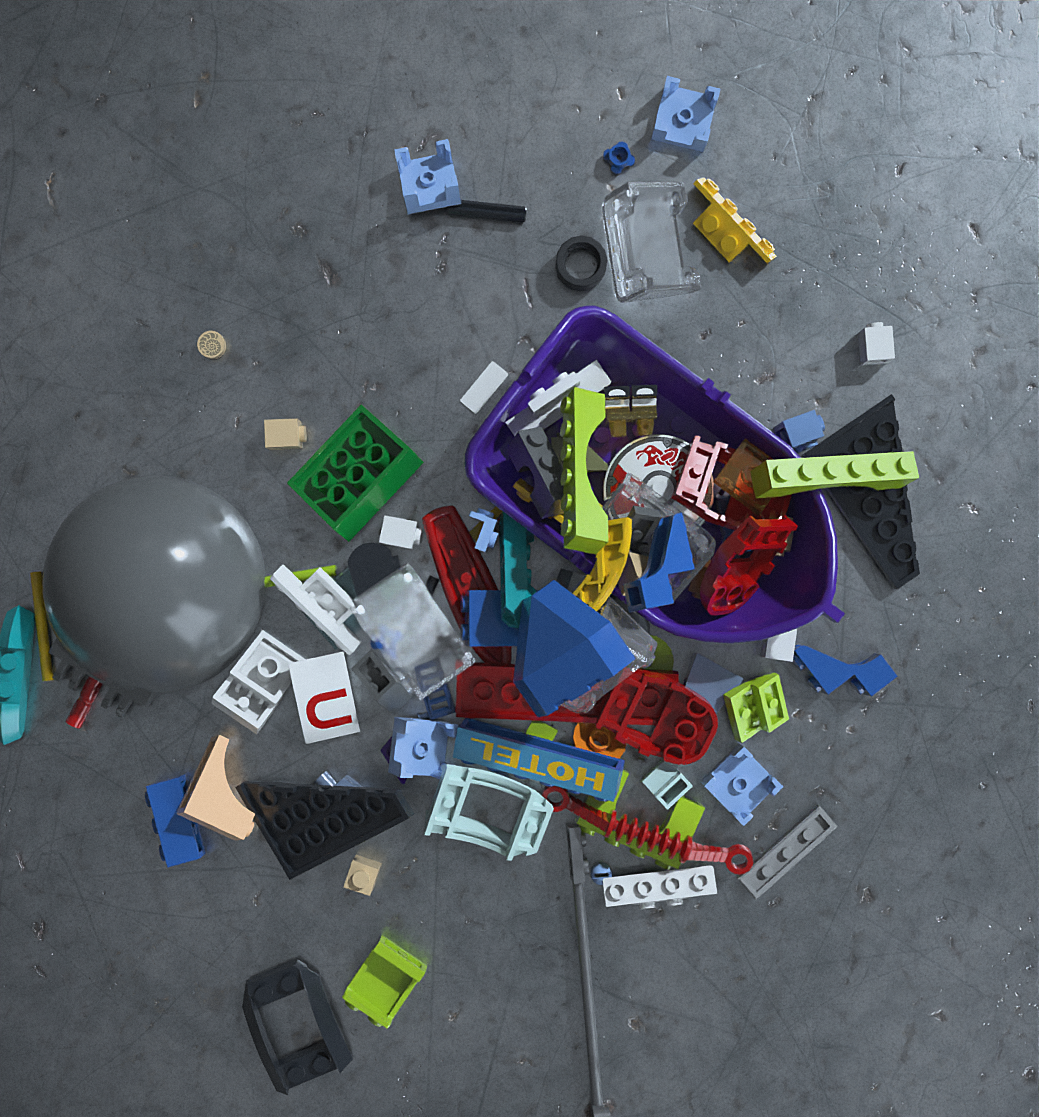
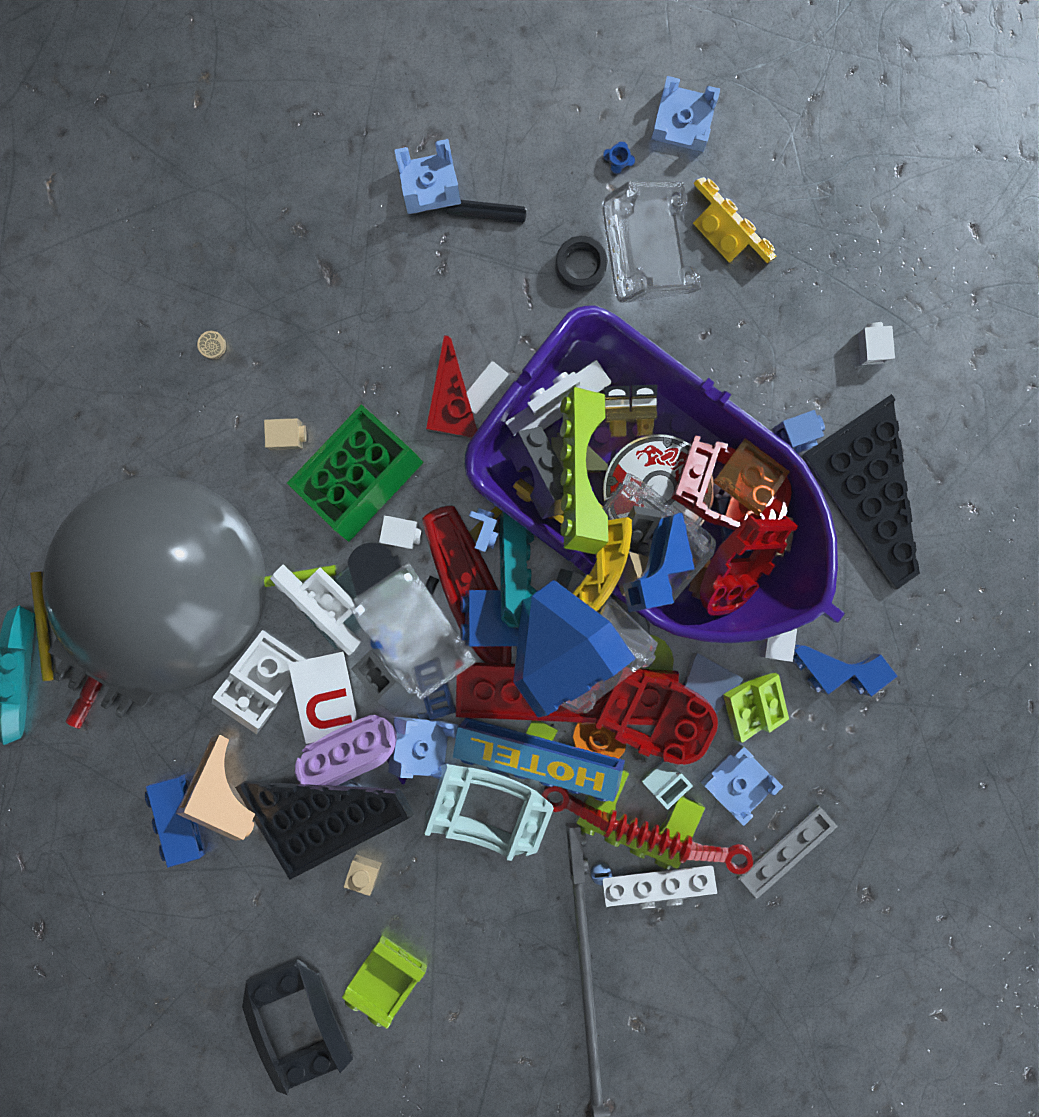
lime arch [750,451,919,498] -> none
none -> lavender tile [295,715,397,786]
none -> red wing [426,335,477,438]

